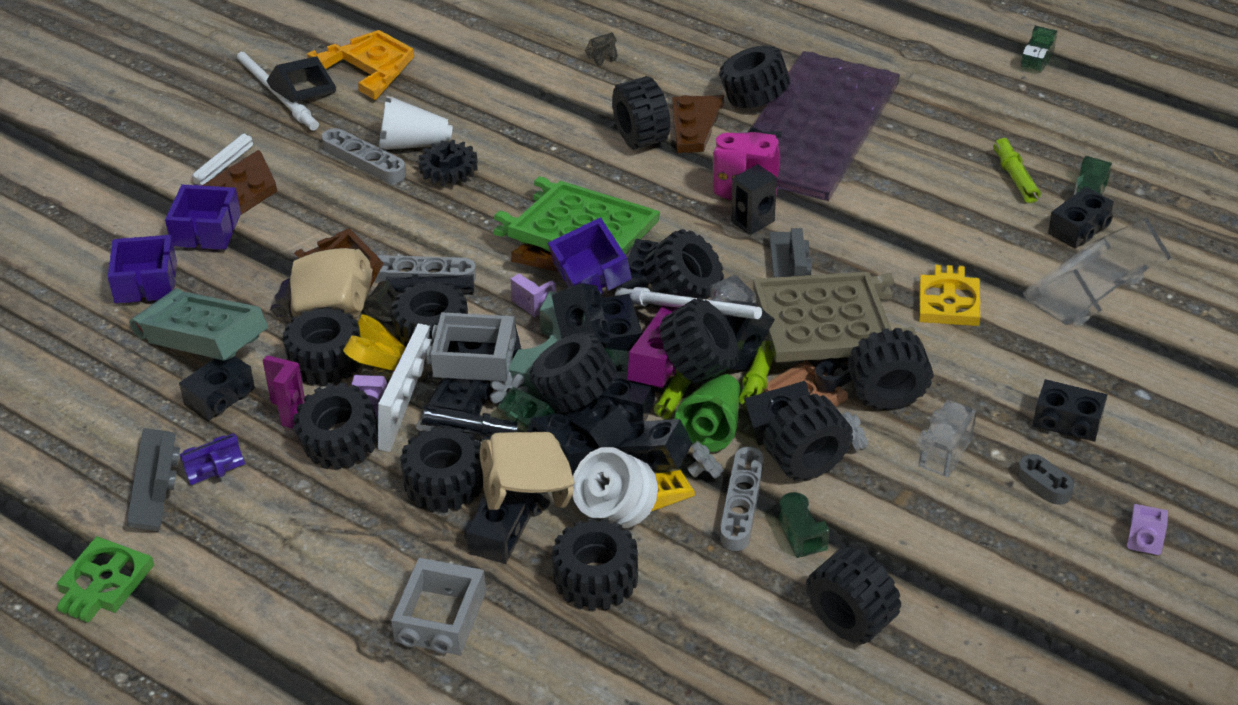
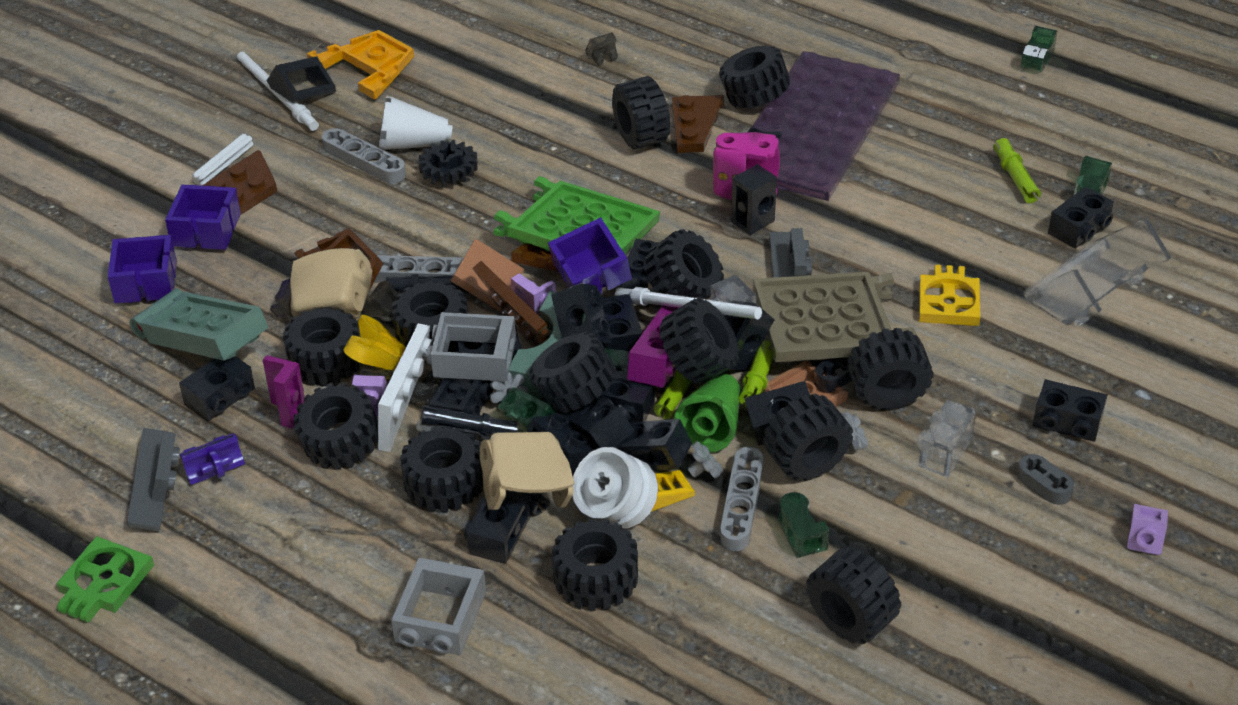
none -> nougat tile [451,238,524,312]
none -> reddish brown wing [472,261,550,345]

